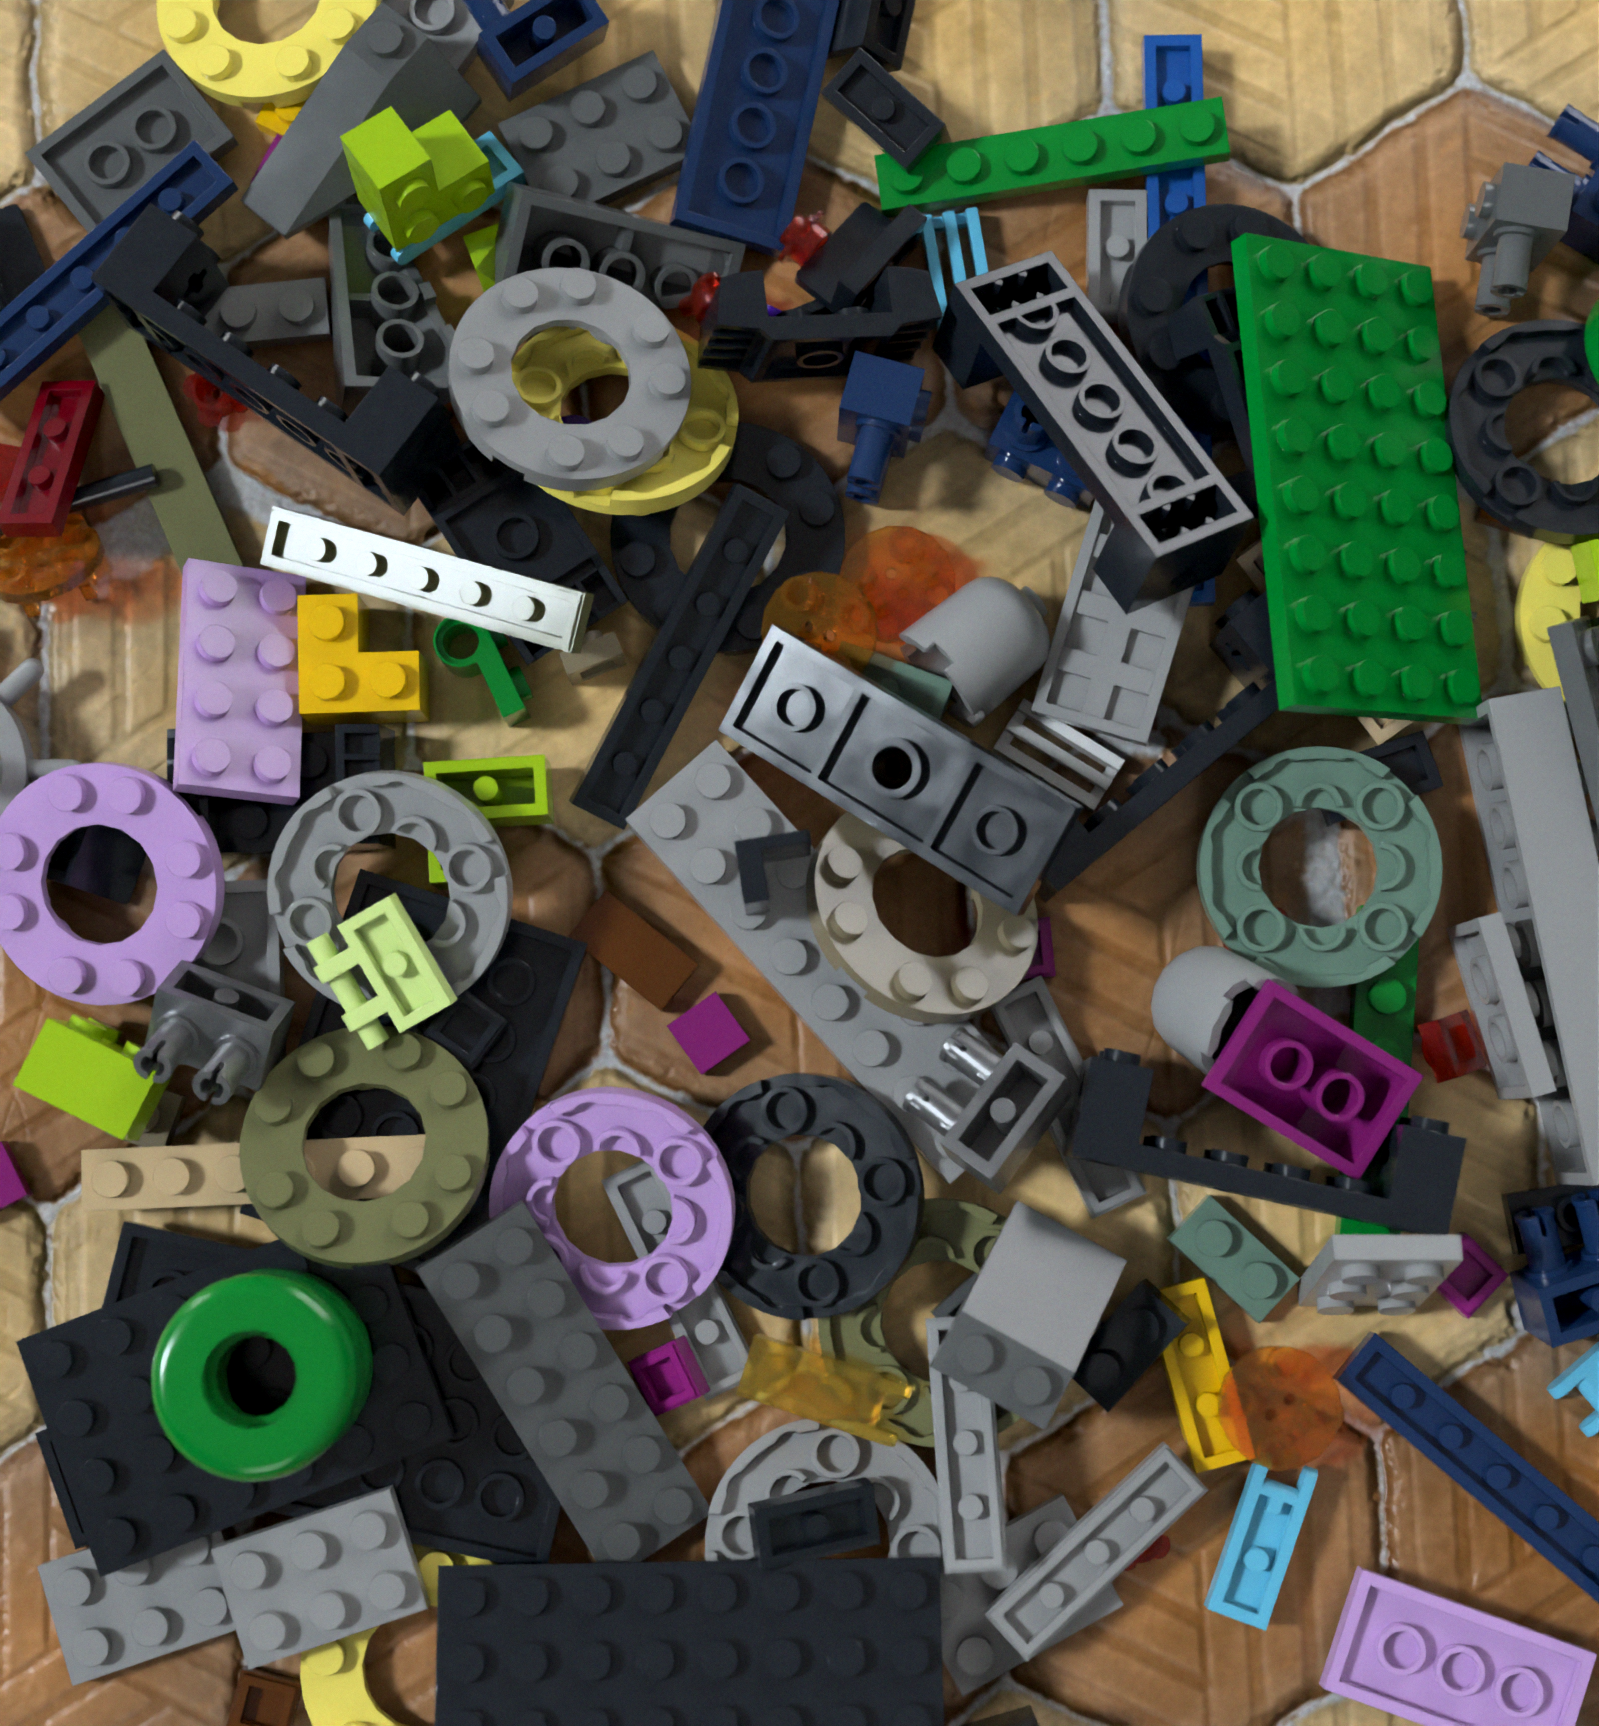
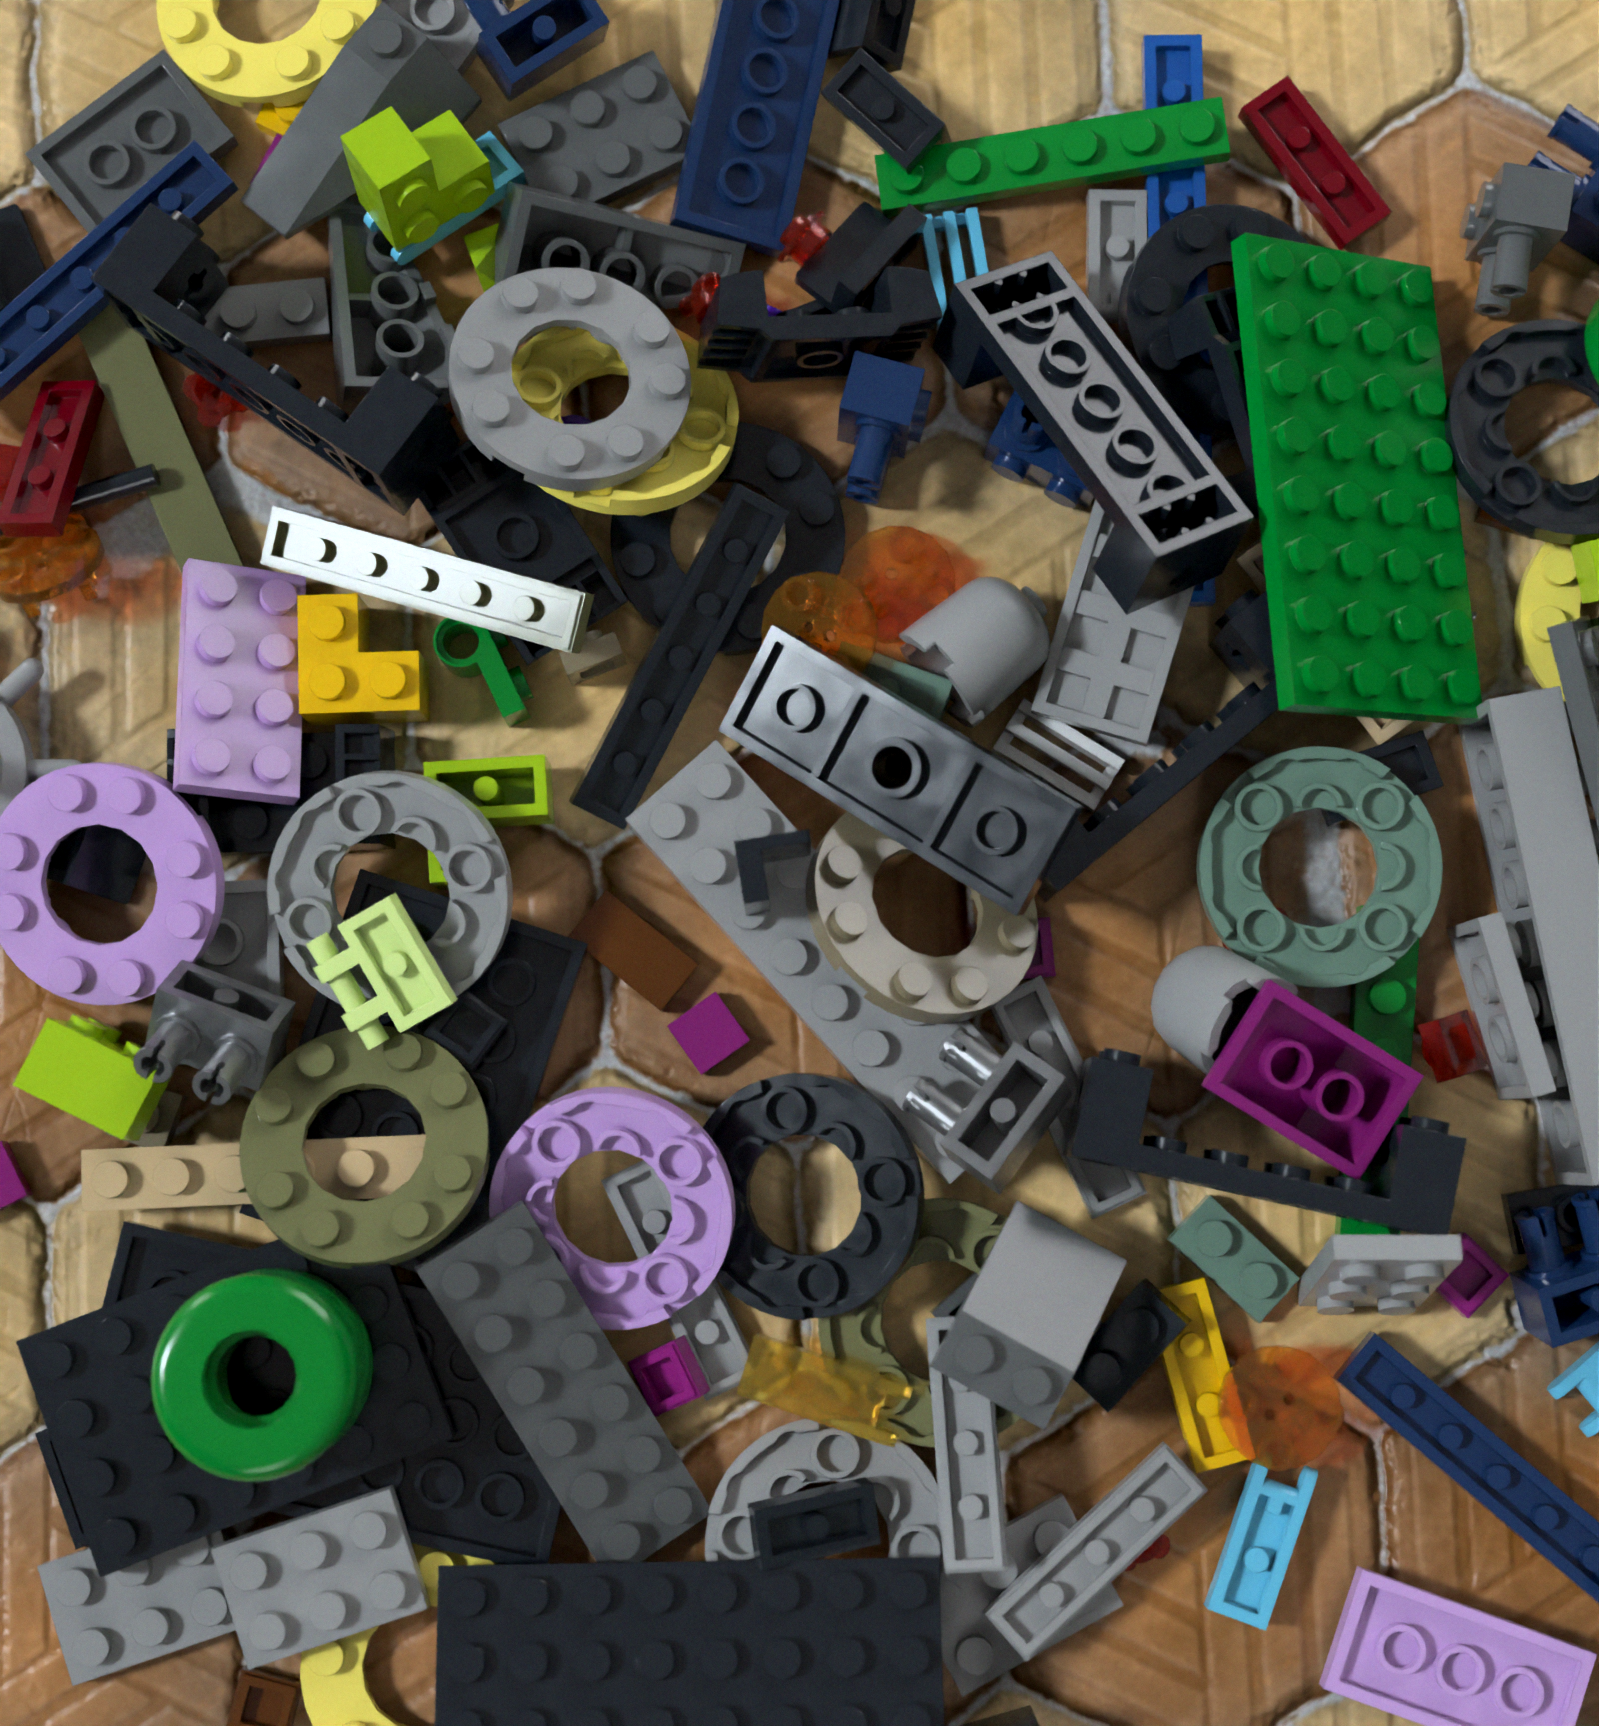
none -> dark red plate [1238,75,1392,251]

